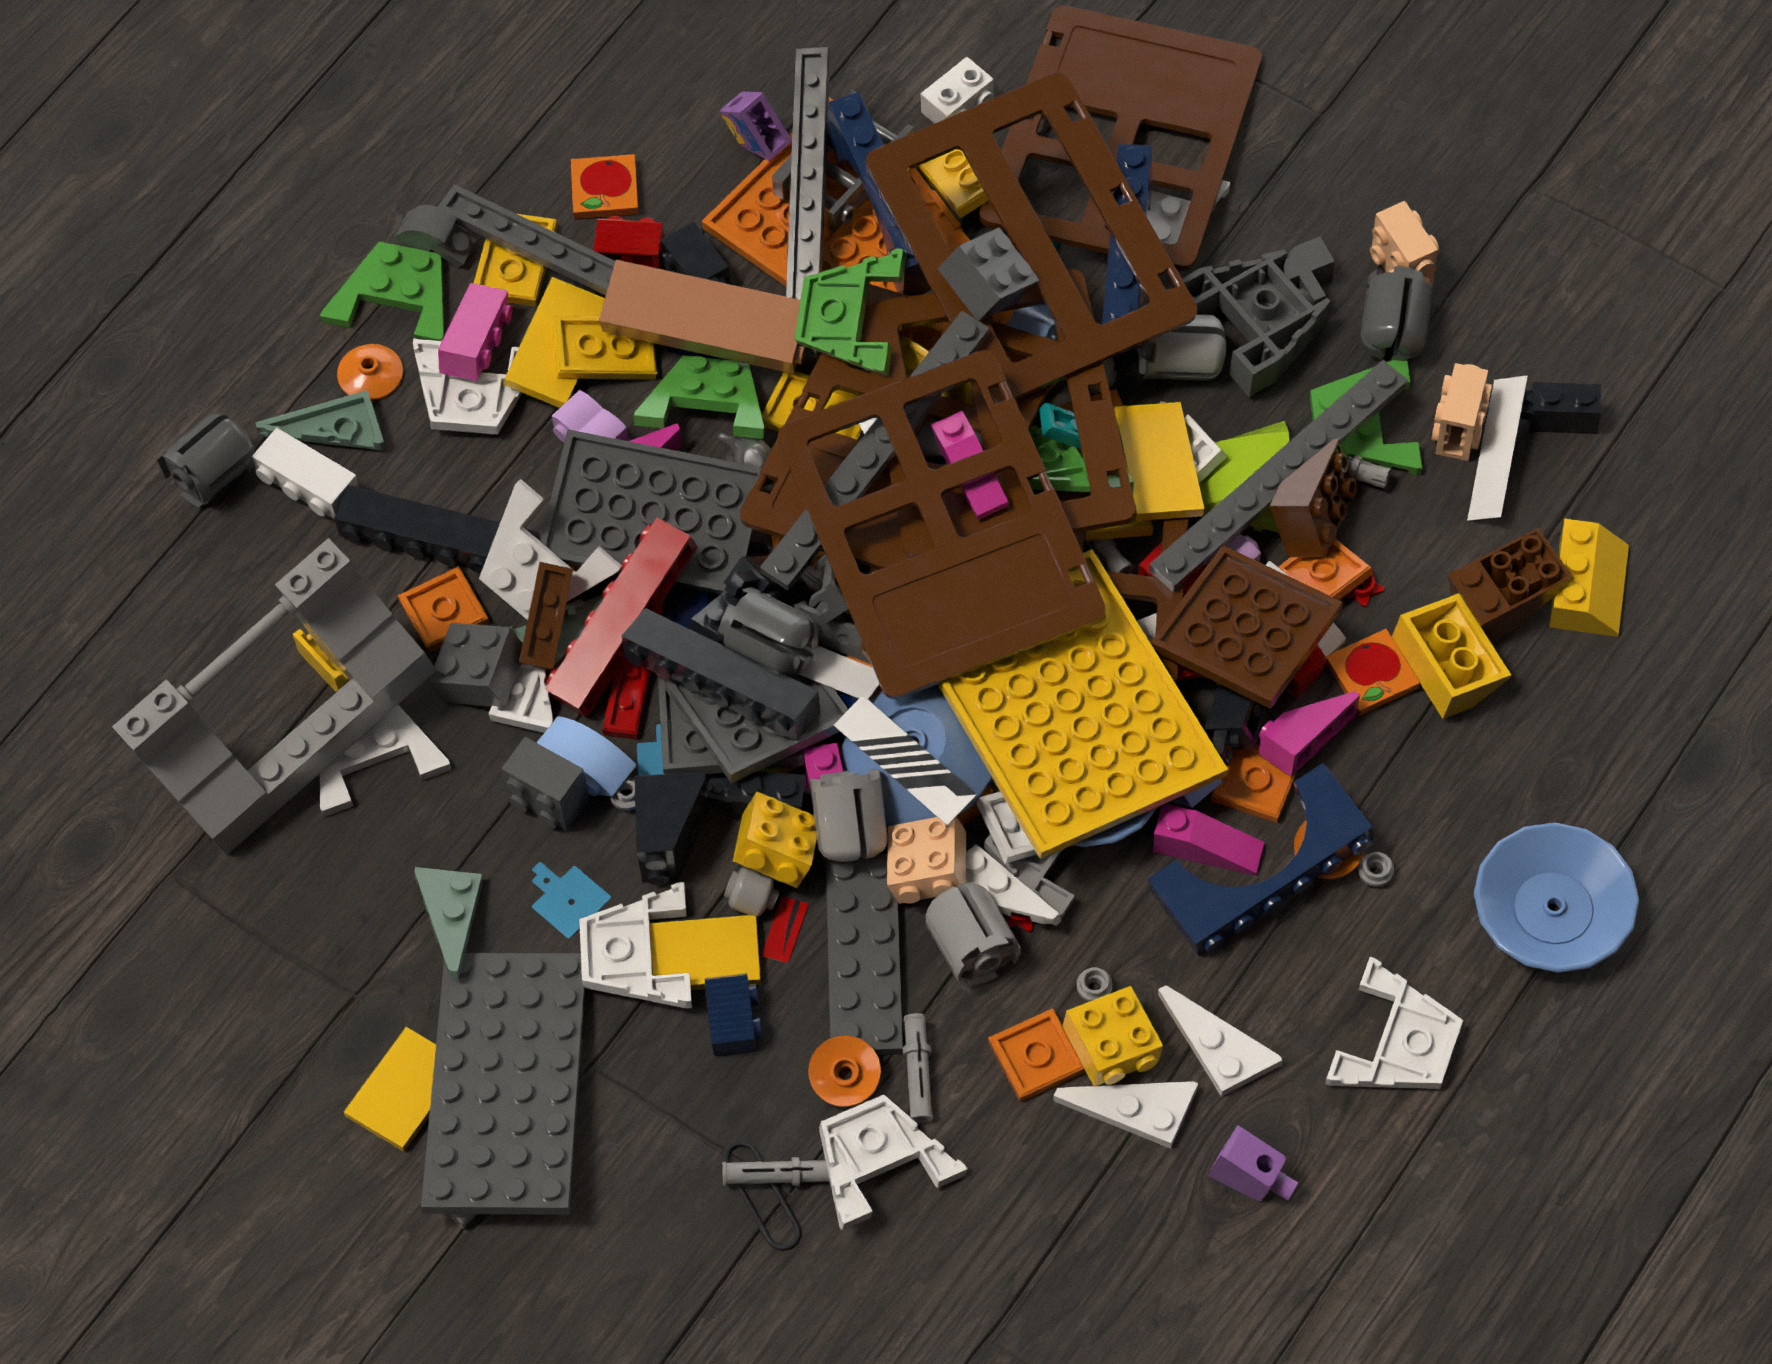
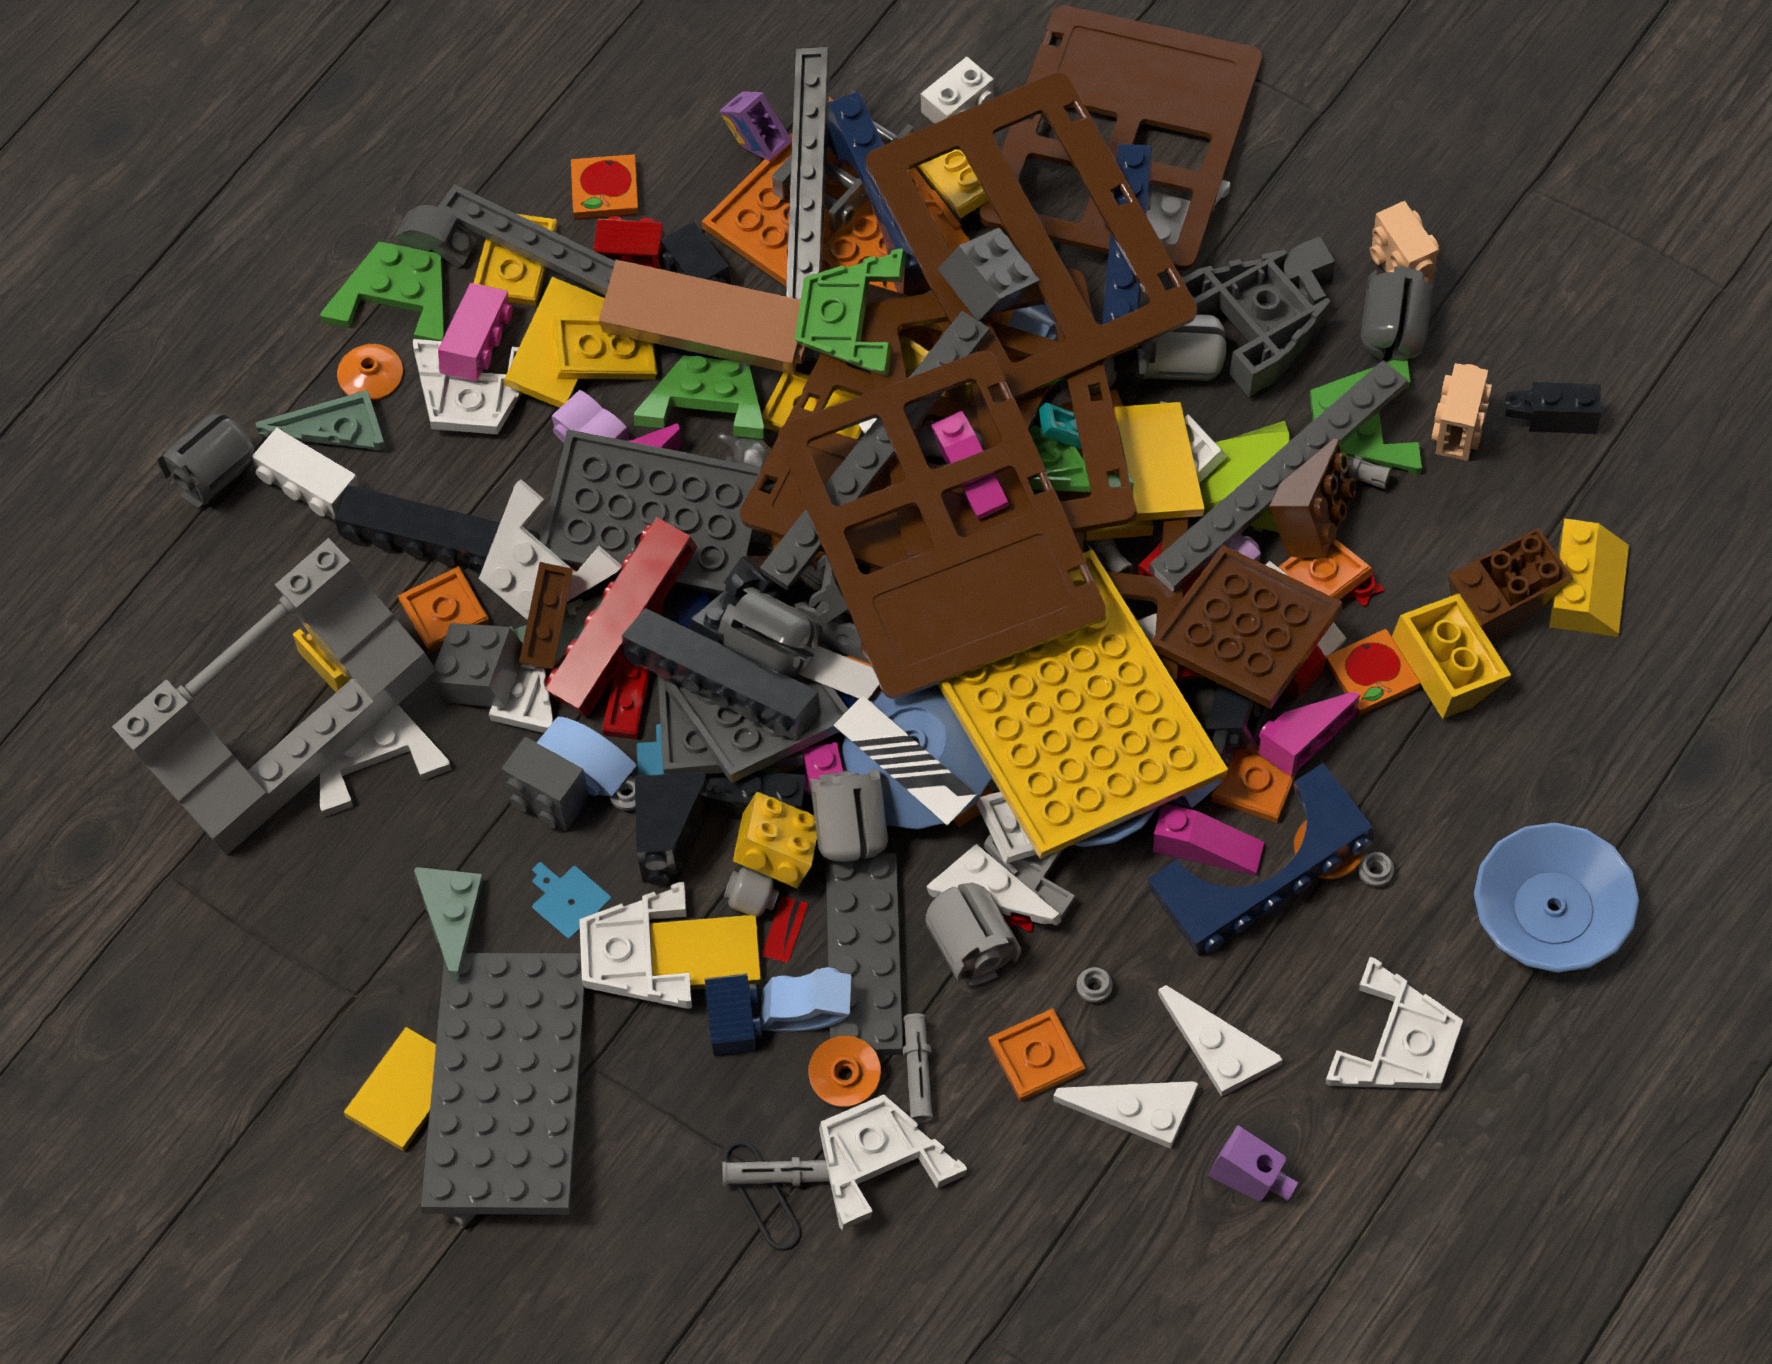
light nougat brick [887,816,966,904] -> none
yellow brick [1062,986,1163,1087] -> none
white sticker [1467,375,1528,521] -> none
none -> light blue brick [760,967,851,1032]

